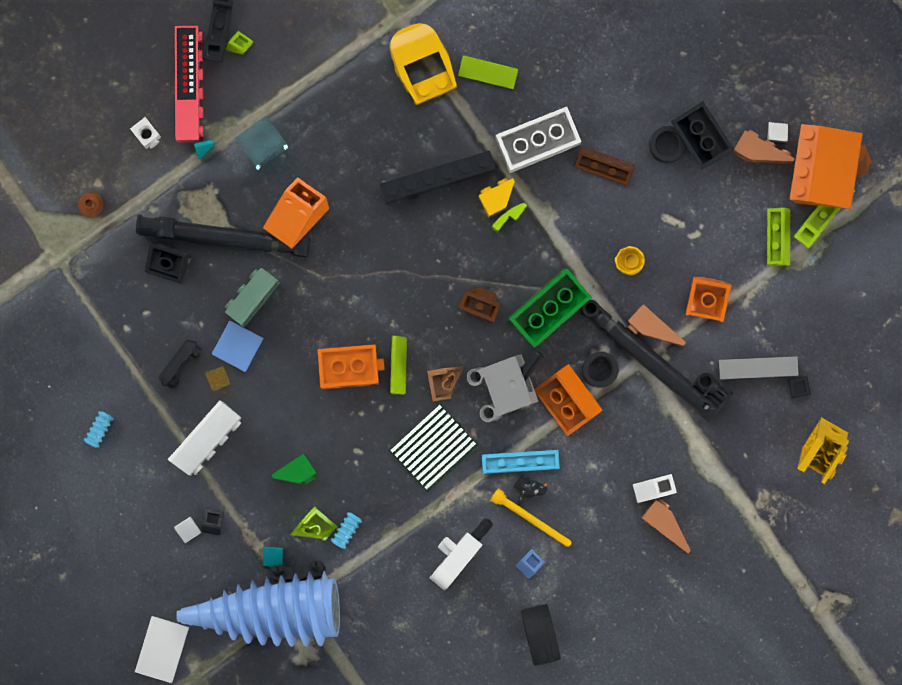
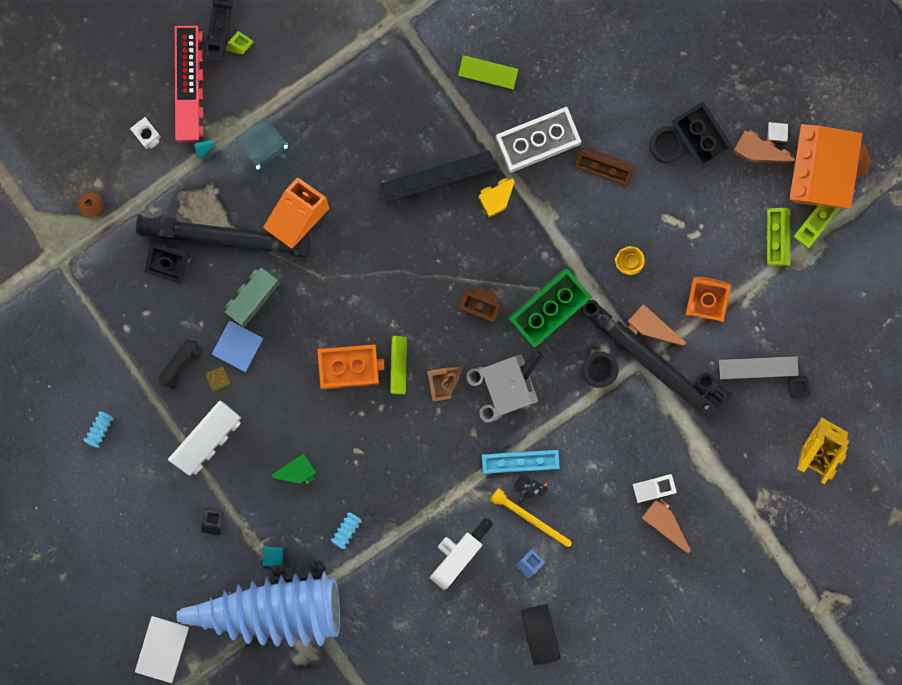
white slope [174,517,202,543] -> none
lime slope [290,507,337,541] -> none
piece [389,404,479,492] -> none
yellow slope [390,23,457,106] -> none
lime slope [492,203,527,233] -> none
orange slope [534,364,603,436] -> none

